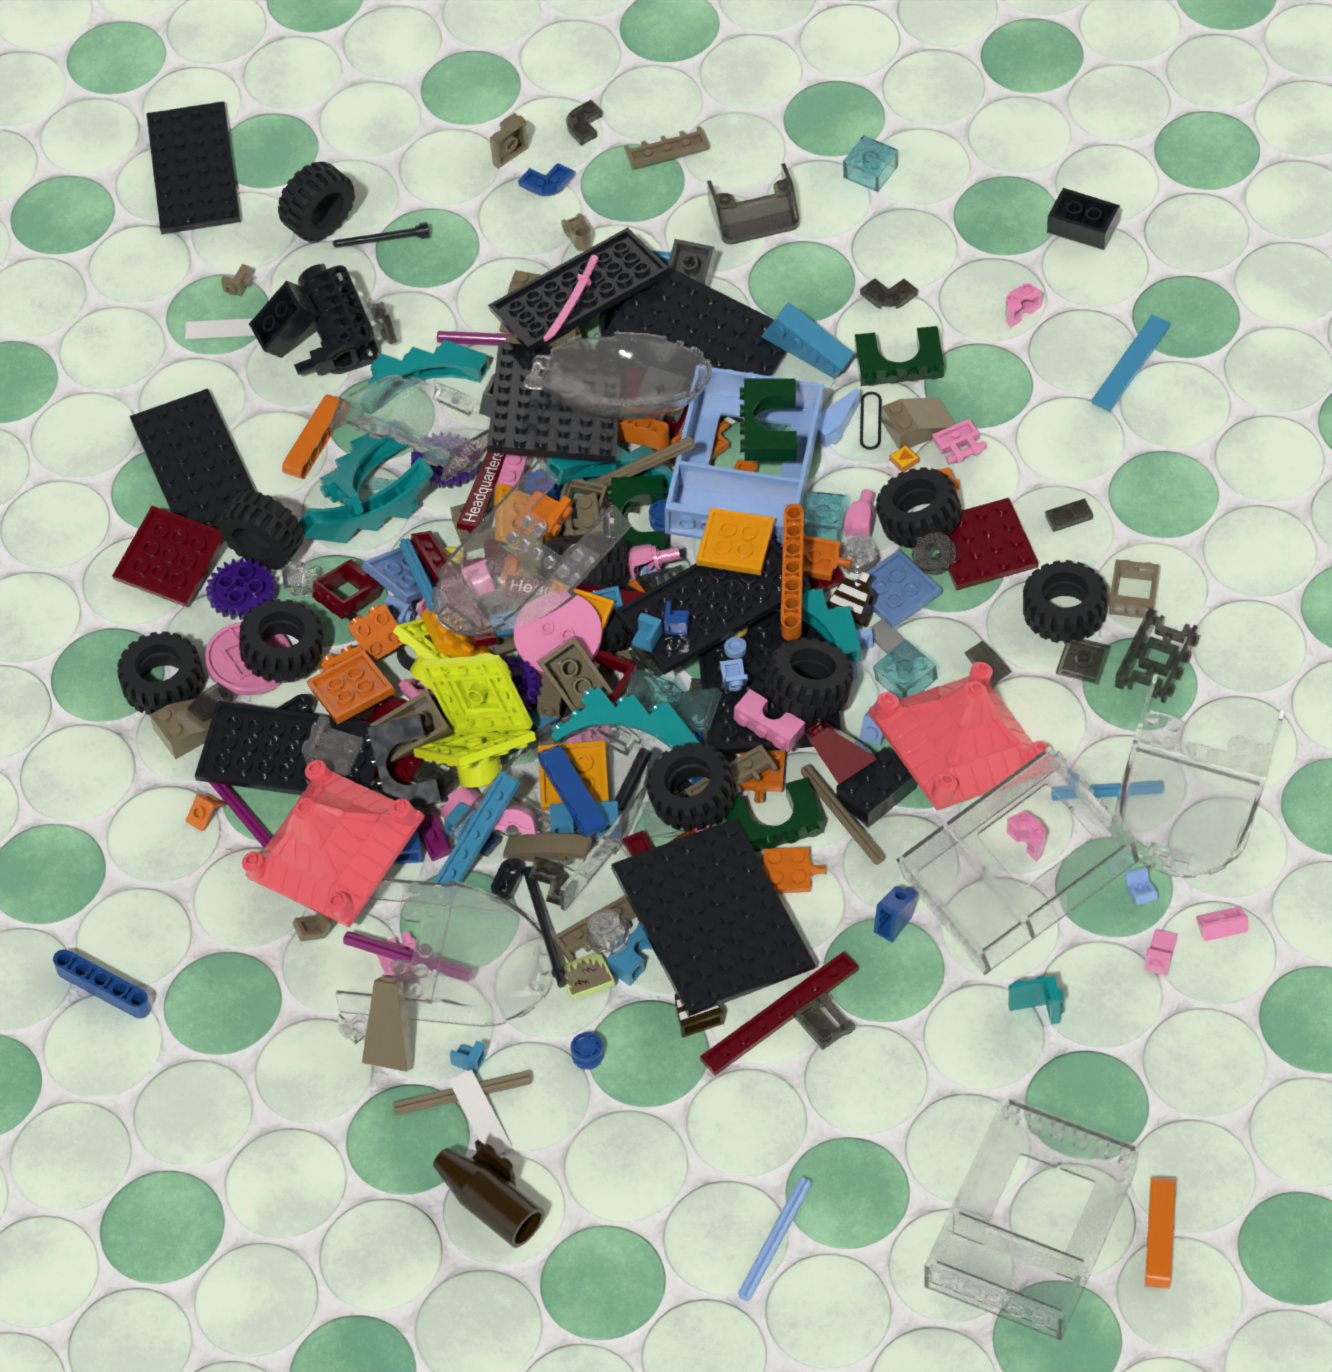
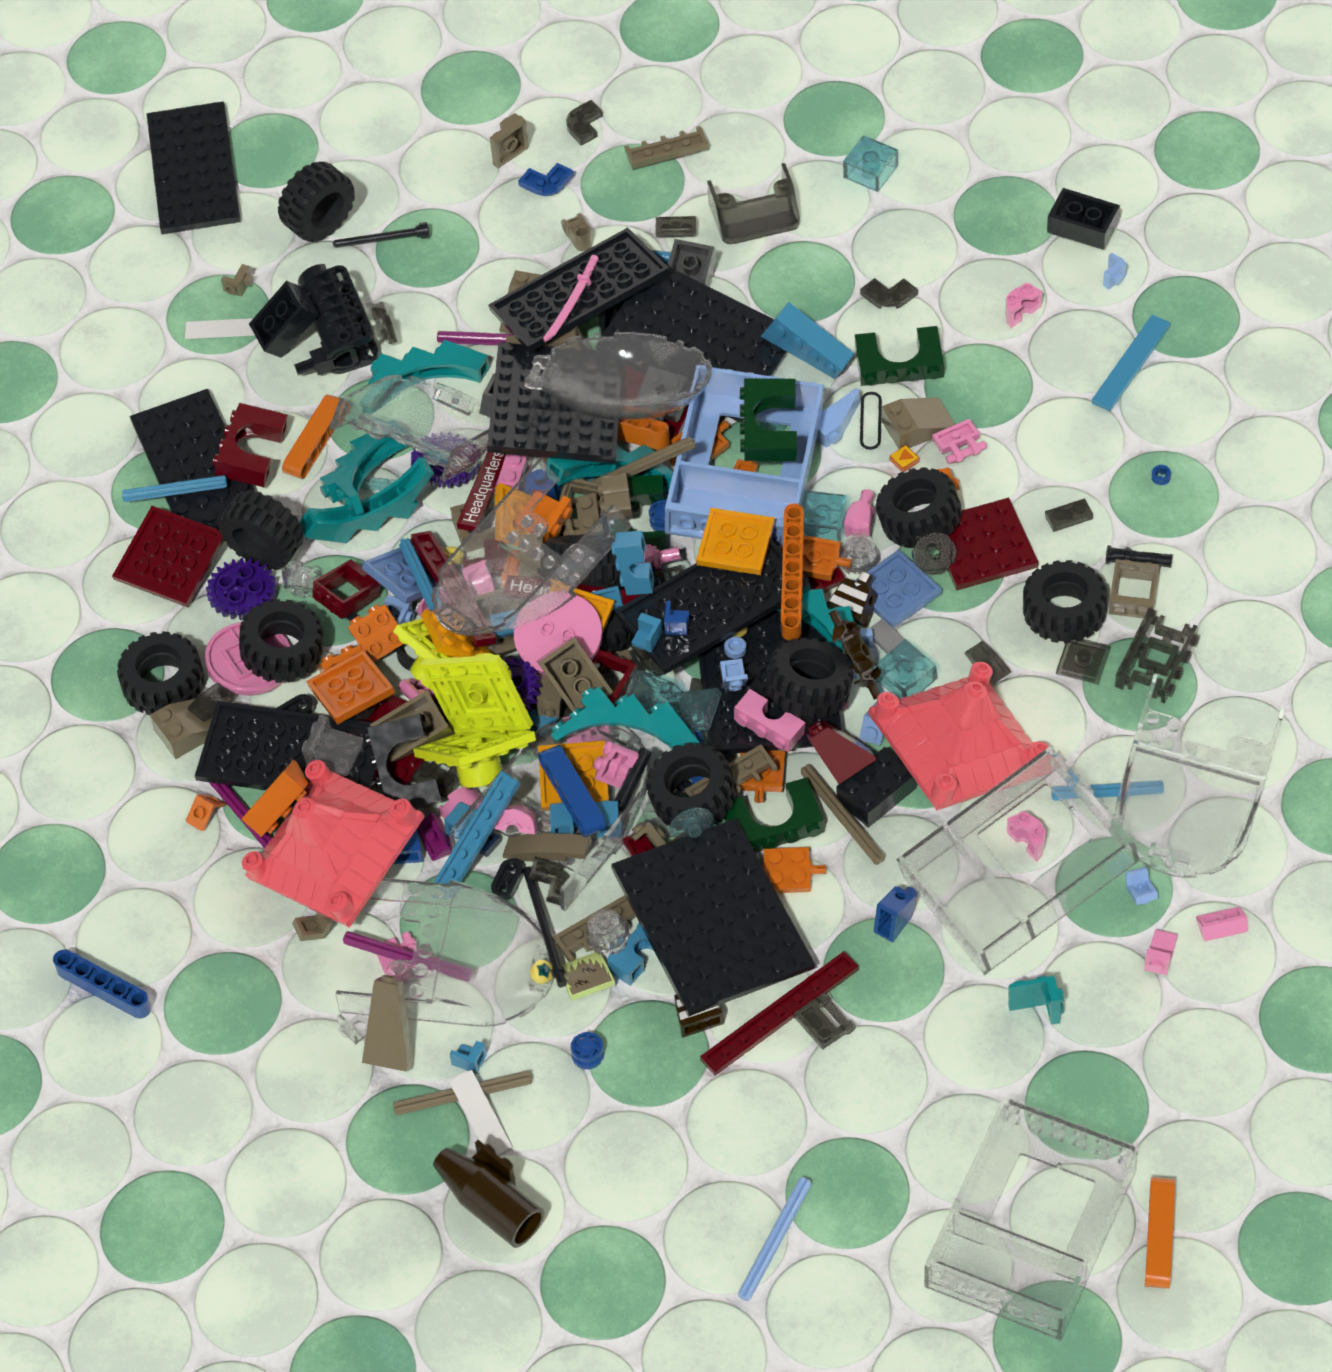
none -> dark azure axle [122,475,227,502]
none -> dark red arch [213,403,288,488]
none -> orange slope [241,760,309,837]
none -> light yellow tile [530,960,553,984]
none -> bright pink cylinder [593,741,638,788]
none -> dark tan brick [597,472,632,520]
none -> dark azure arch [611,530,654,595]
none -> dark tan bracket [630,822,666,847]
none -> clear smoke plate [655,216,697,238]
none -> clear light blue dish [669,808,714,839]
none -> dark brown plate [828,609,882,700]
none -> light blue bracket [1103,253,1127,290]
none -> black pin [1105,545,1172,568]
none -> blue bush [1152,465,1171,485]

